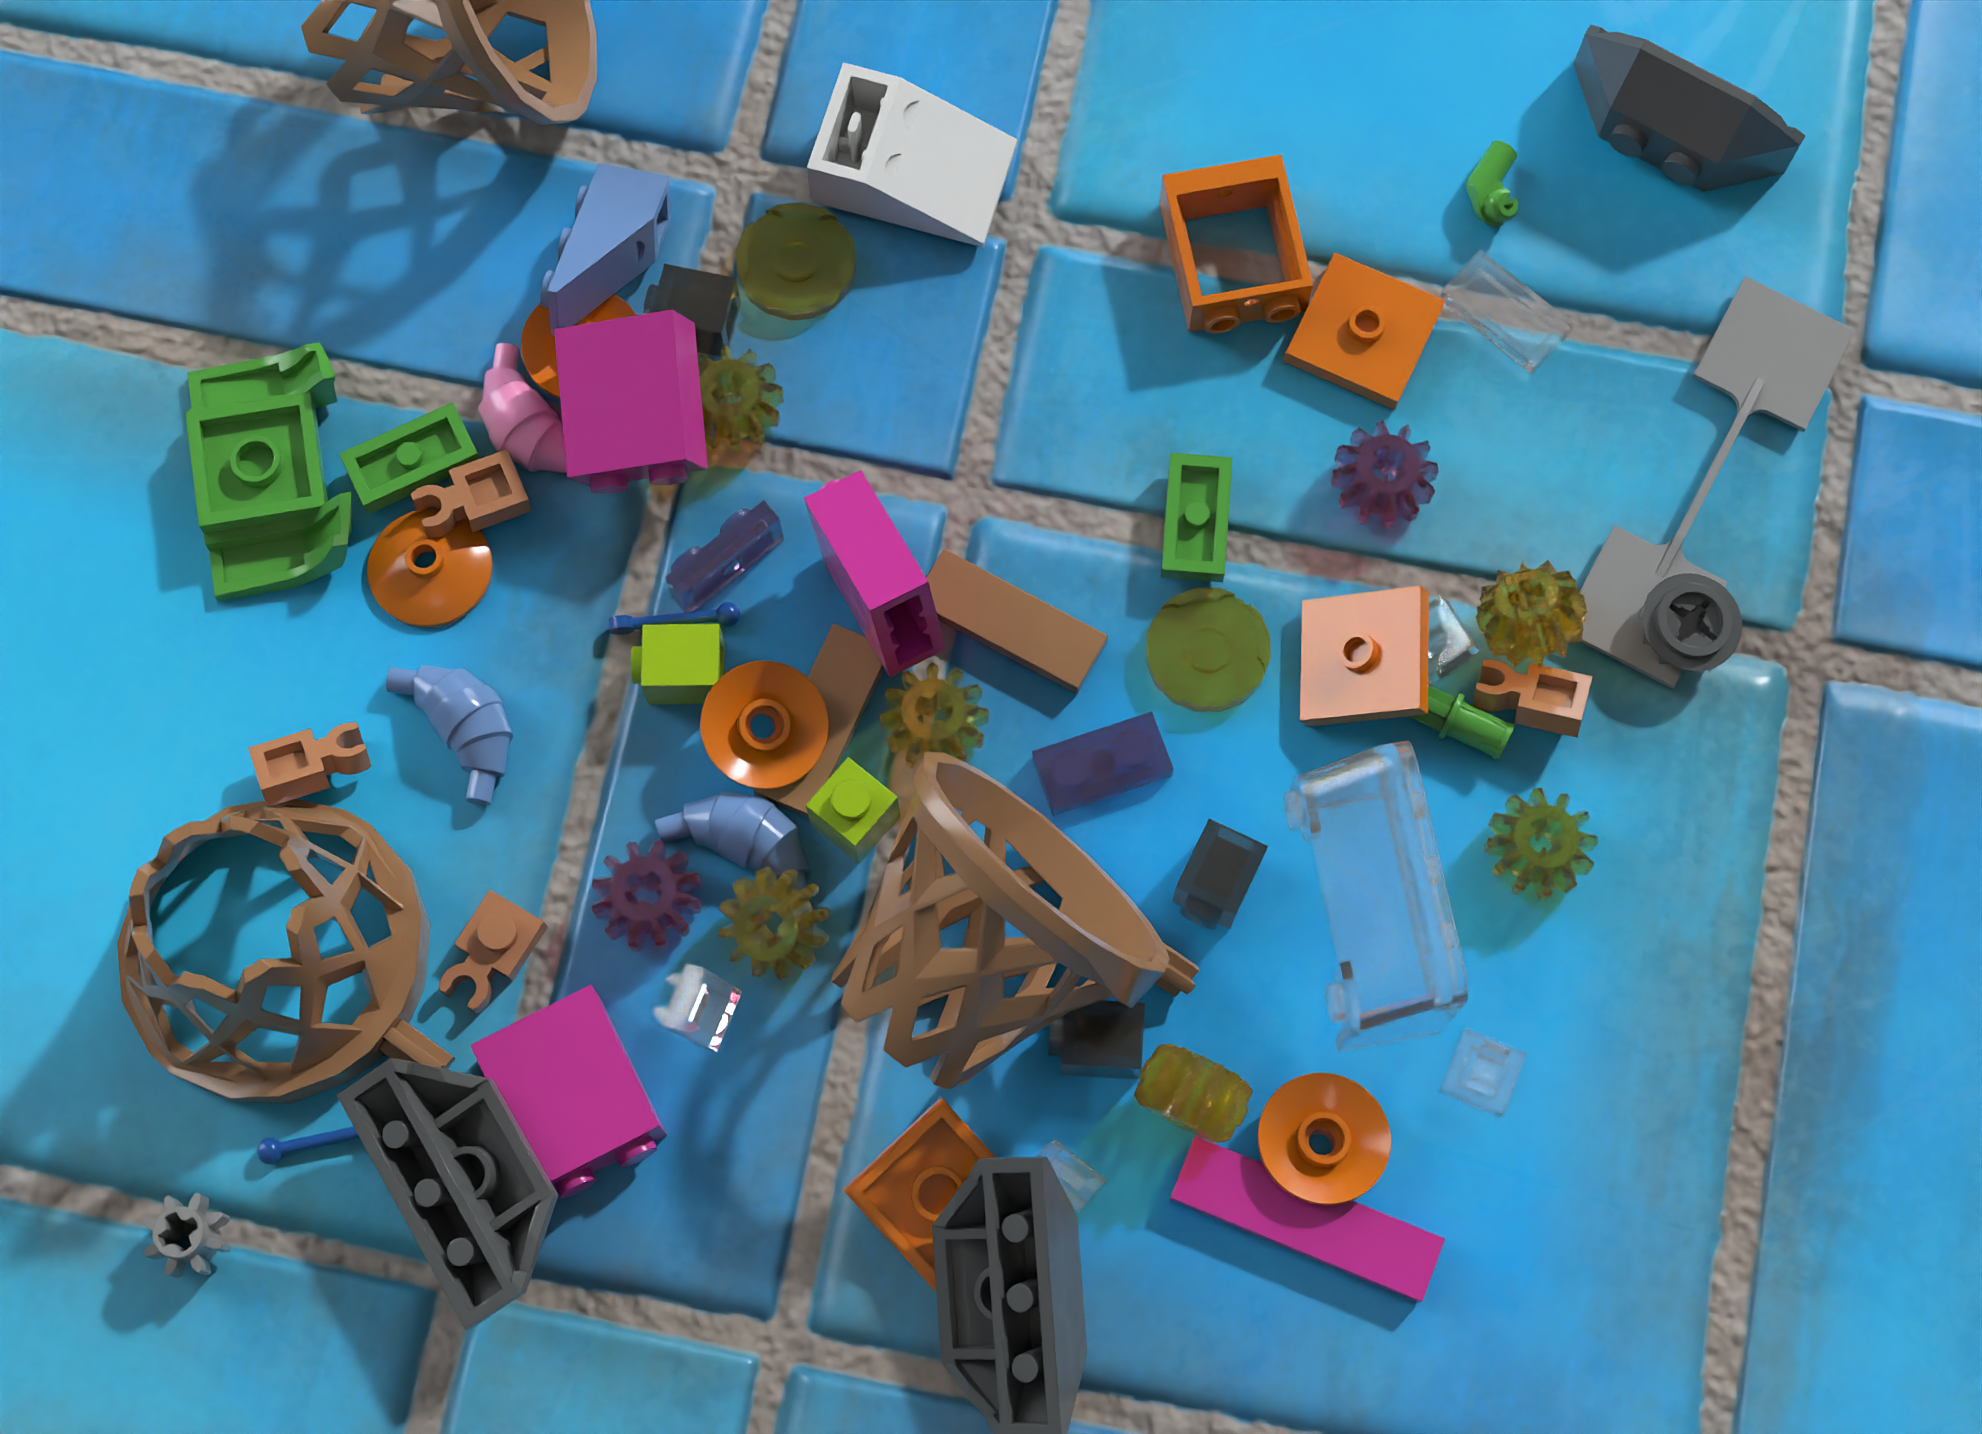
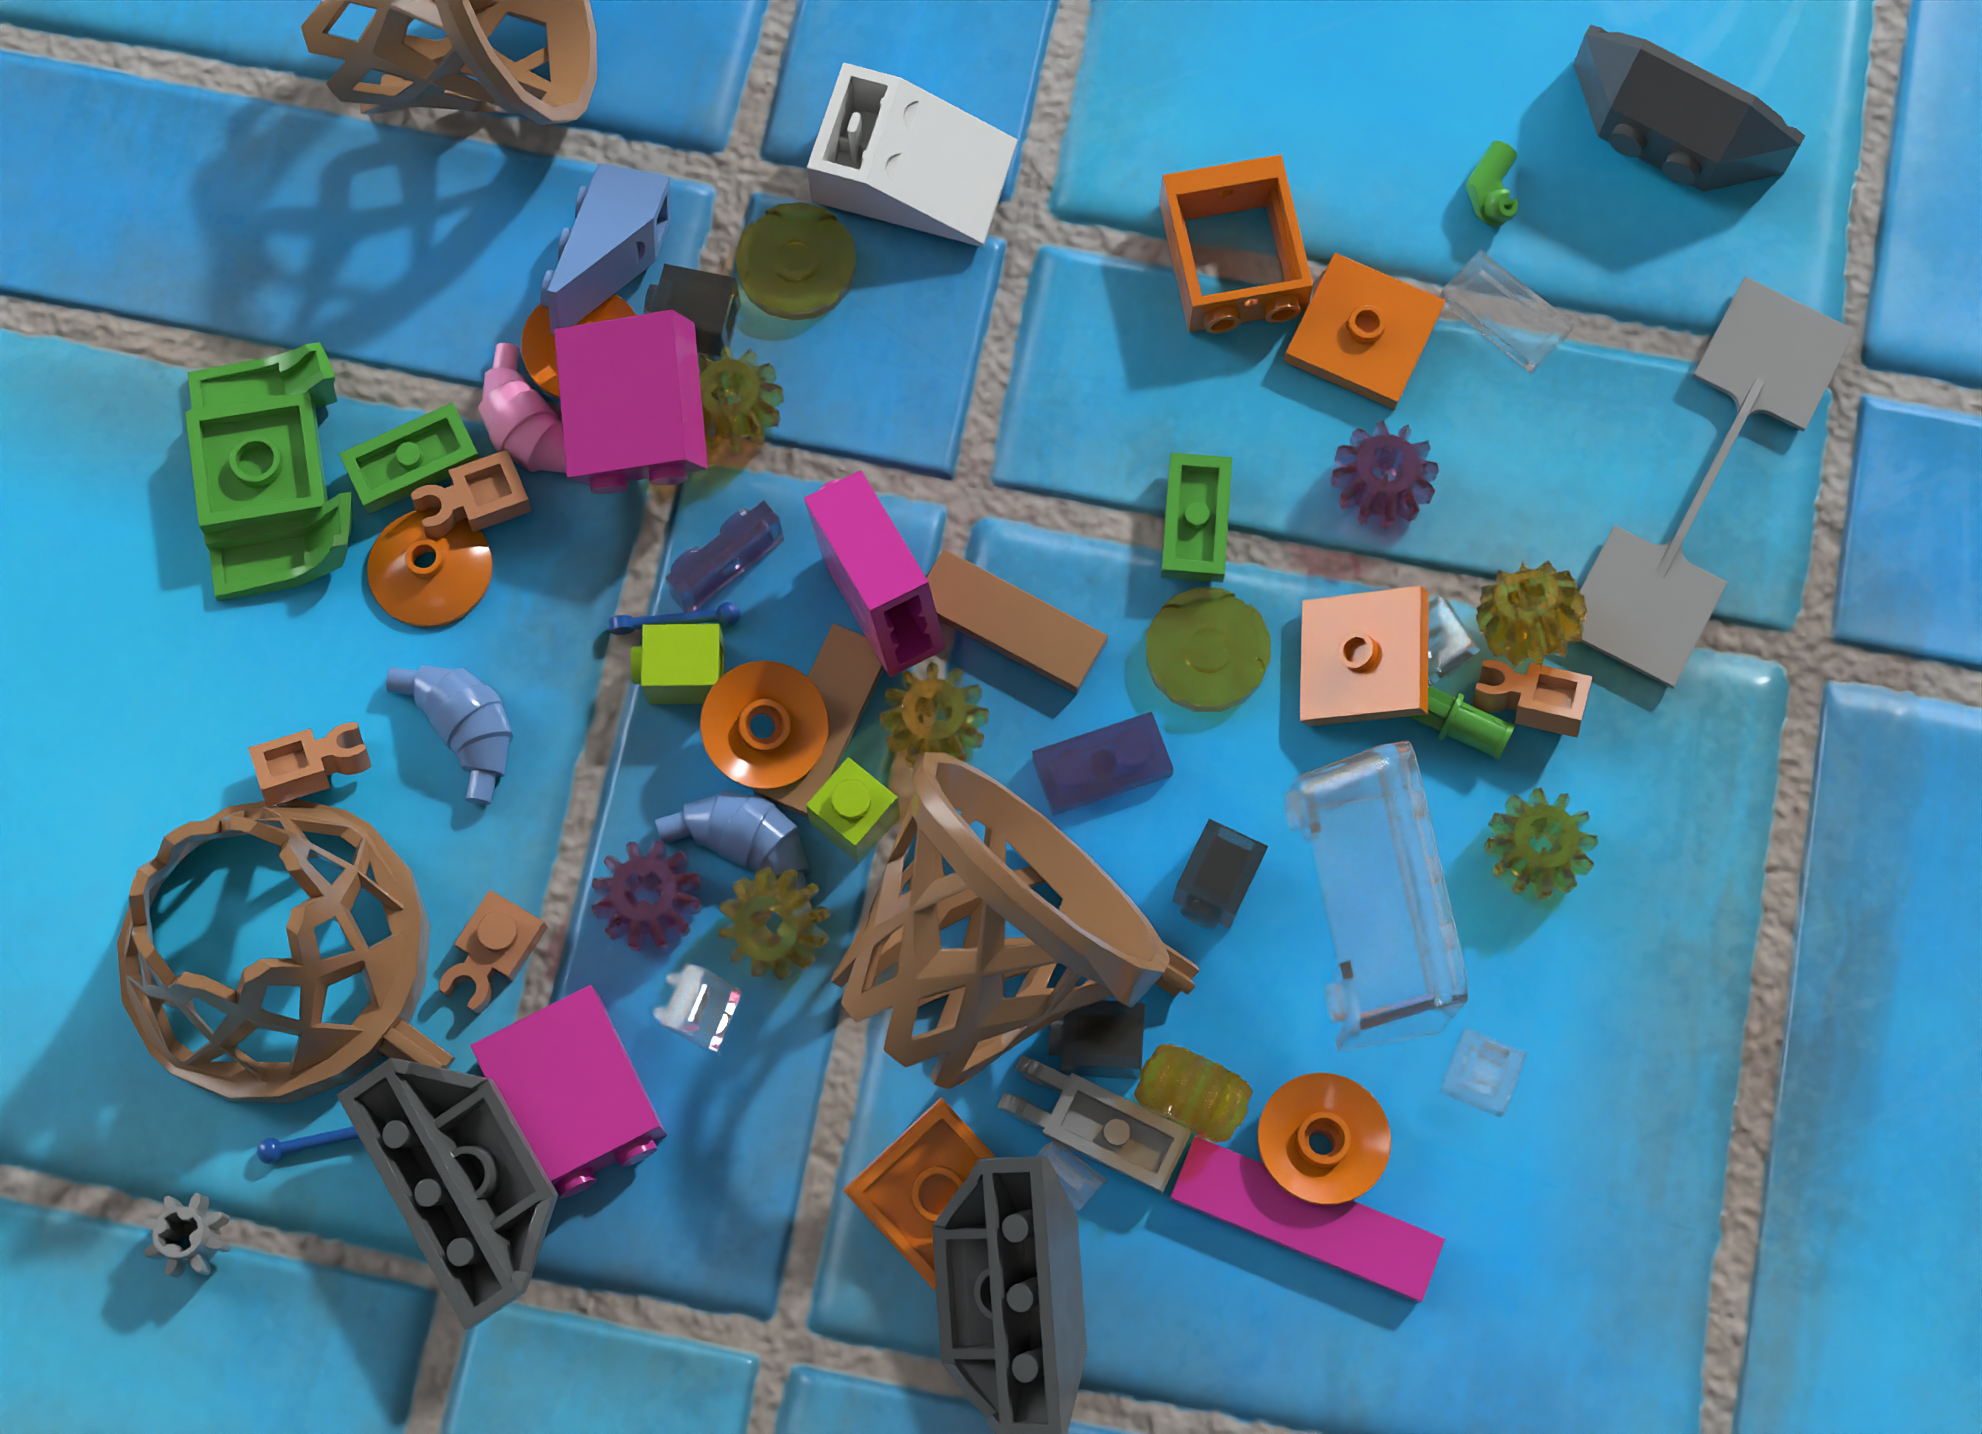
dark grey gear [1638,573,1742,674] -> none
none -> light grey hinge [997,1056,1191,1194]

